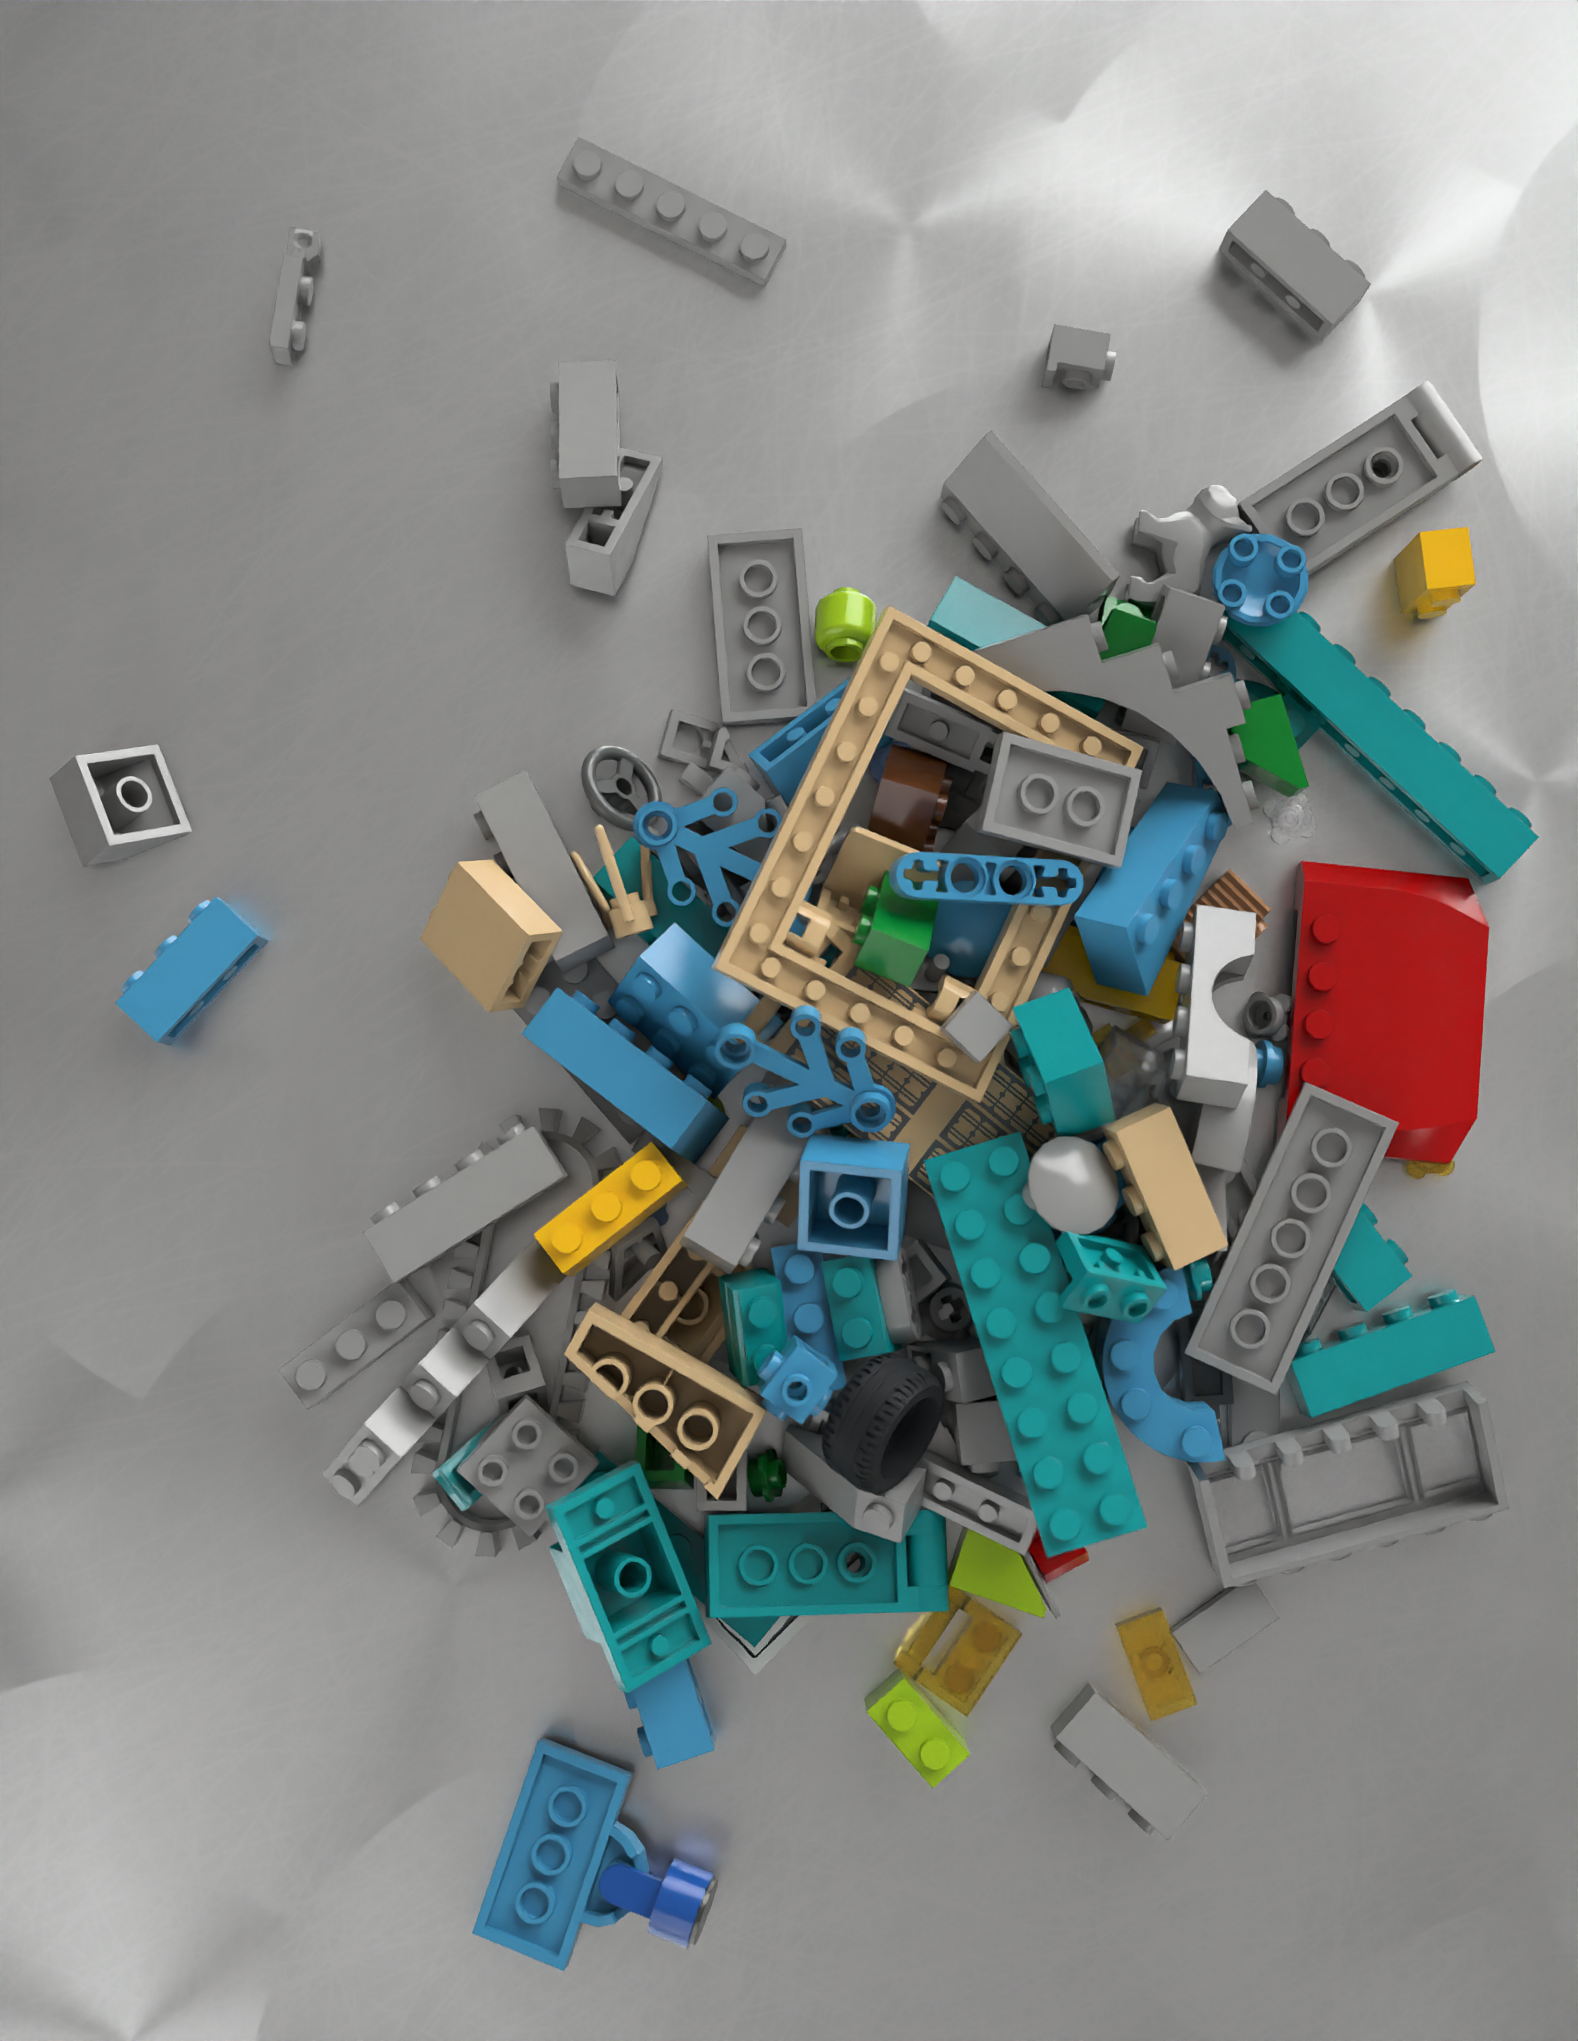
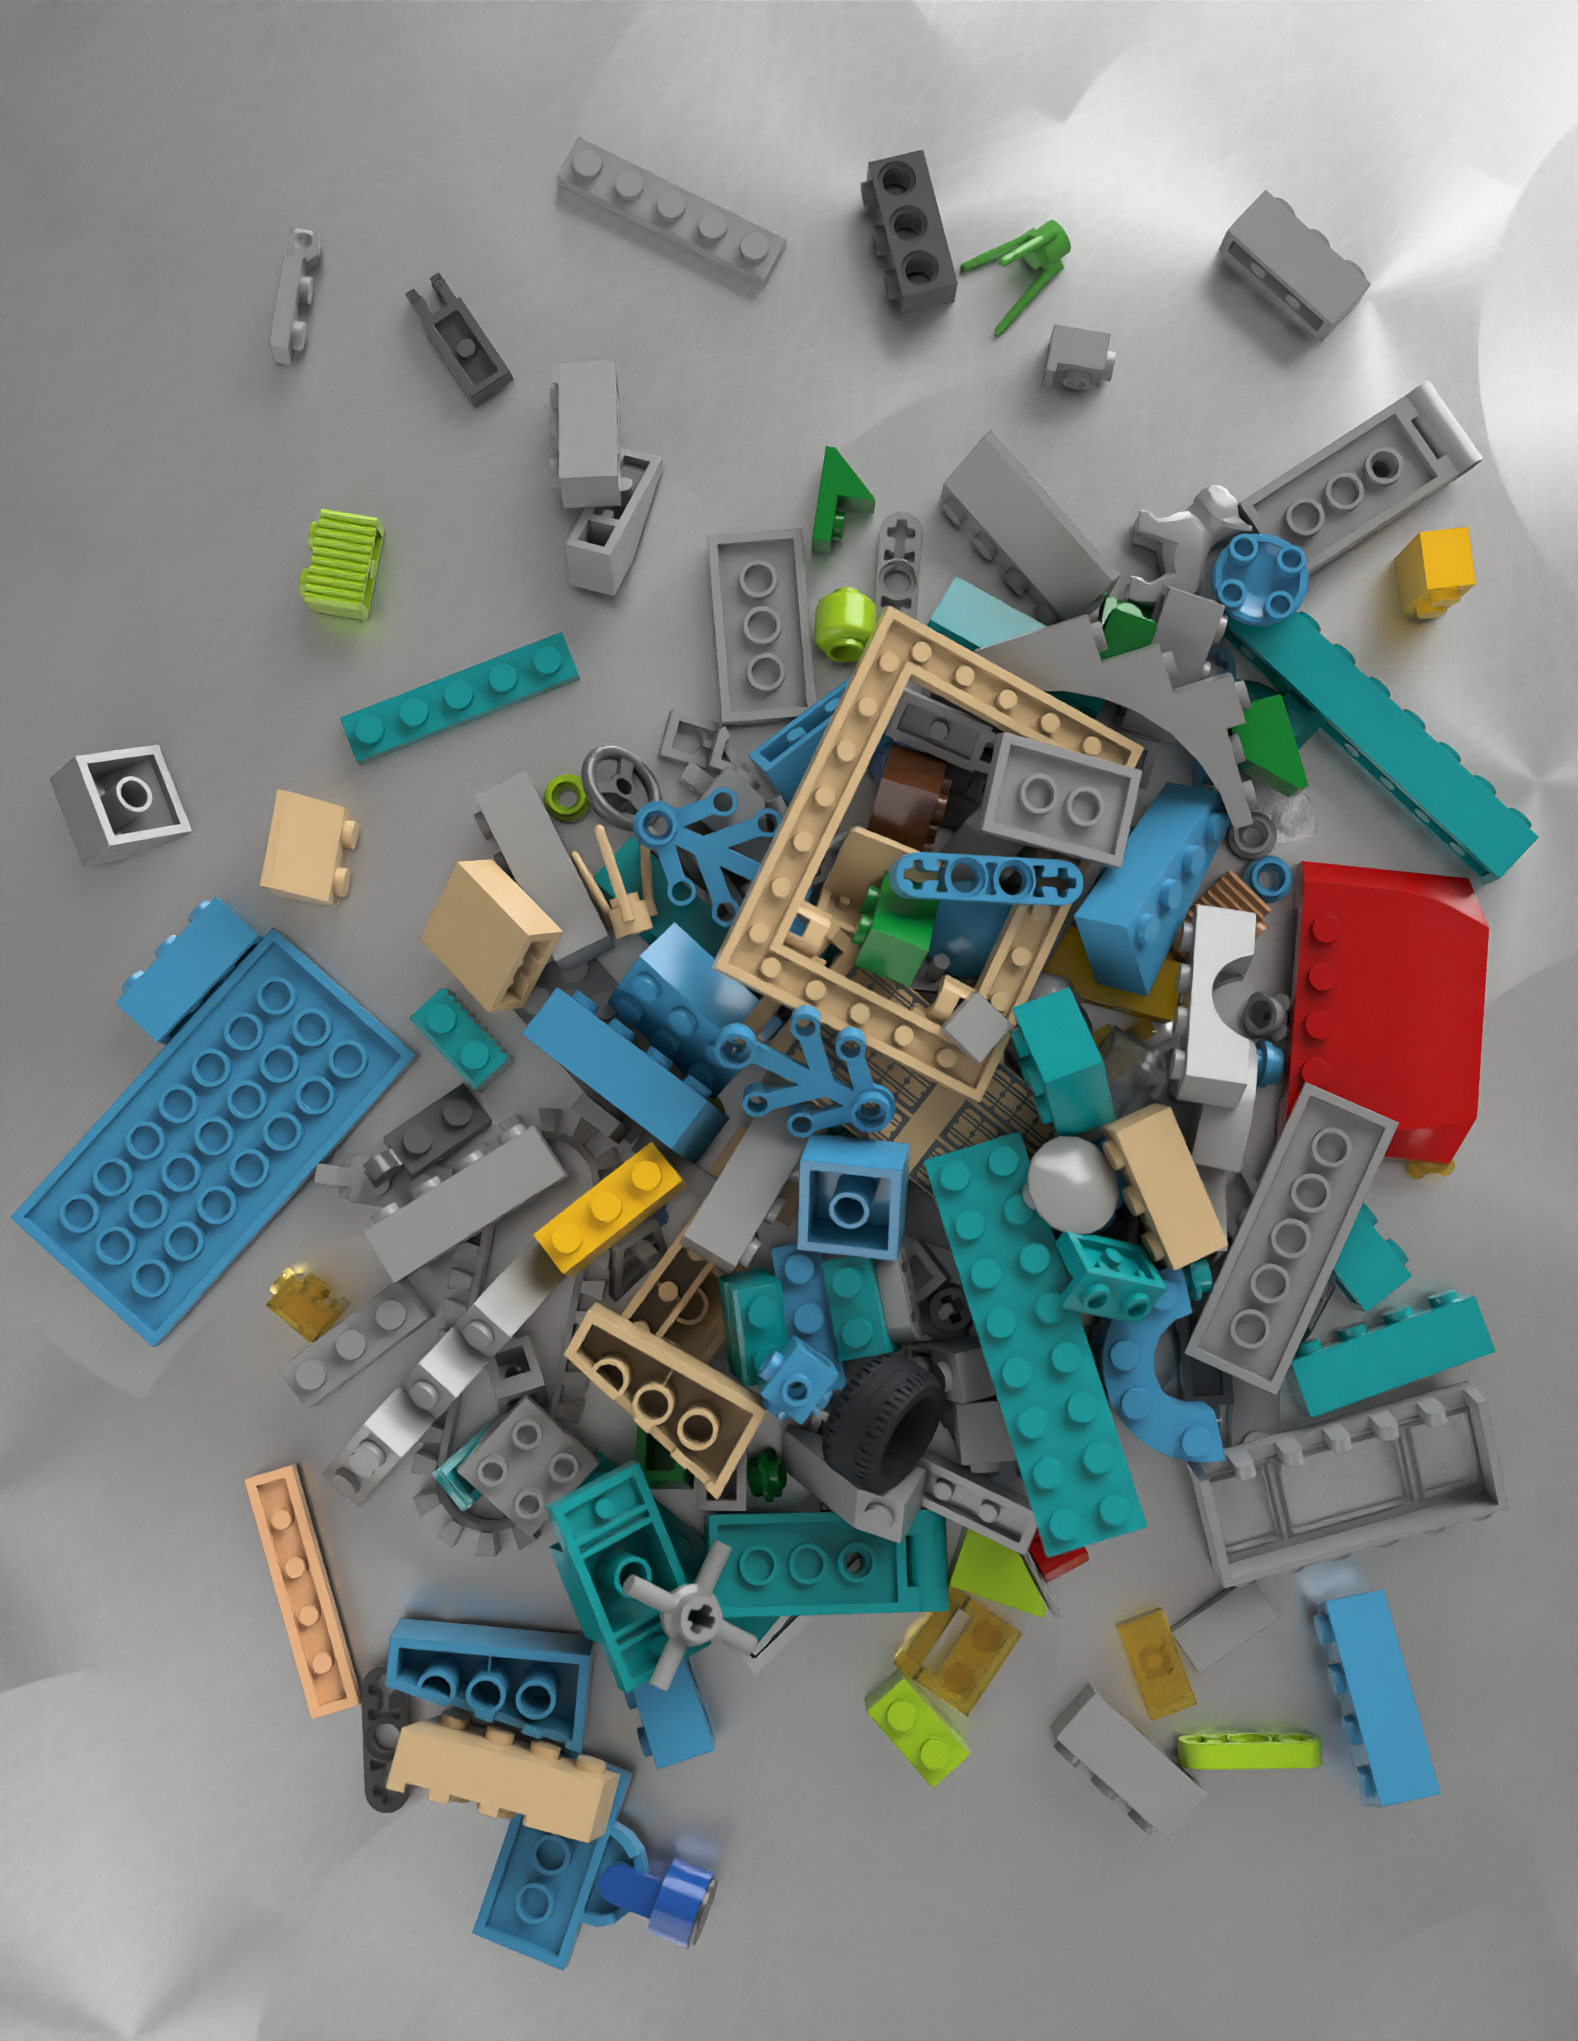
none -> dark azure plate [10,928,418,1347]
none -> light nougat plate [244,1463,361,1719]
none -> tan slope [260,789,359,908]
none -> clear yellow brick [266,1268,351,1343]
none -> lime brick [299,509,385,621]
none -> light grey hinge [314,1154,455,1208]
none -> teal plate [340,632,580,765]
none -> dark grey beam [361,1662,413,1813]
none -> dark grey plate [363,1083,492,1188]
none -> dark azure wedge [386,1618,595,1753]
none -> tan wedge [386,1710,620,1843]
none -> dark grey hinge [405,272,514,405]
none -> teal brick [409,988,514,1092]
none -> lime plate [543,774,591,822]
none -> light grey plate [571,1093,631,1144]
none -> light grey bar [623,1540,757,1692]
none -> green slope [811,446,876,555]
none -> dark grey brick [860,150,958,315]
none -> light grey beam [874,512,922,622]
none -> bright green plant [960,220,1071,335]
none -> lime beam [1178,1733,1322,1770]
none -> light grey plate [1228,812,1277,860]
none -> dark azure plate [1243,855,1293,904]
none -> dark azure wedge [1314,1589,1441,1807]

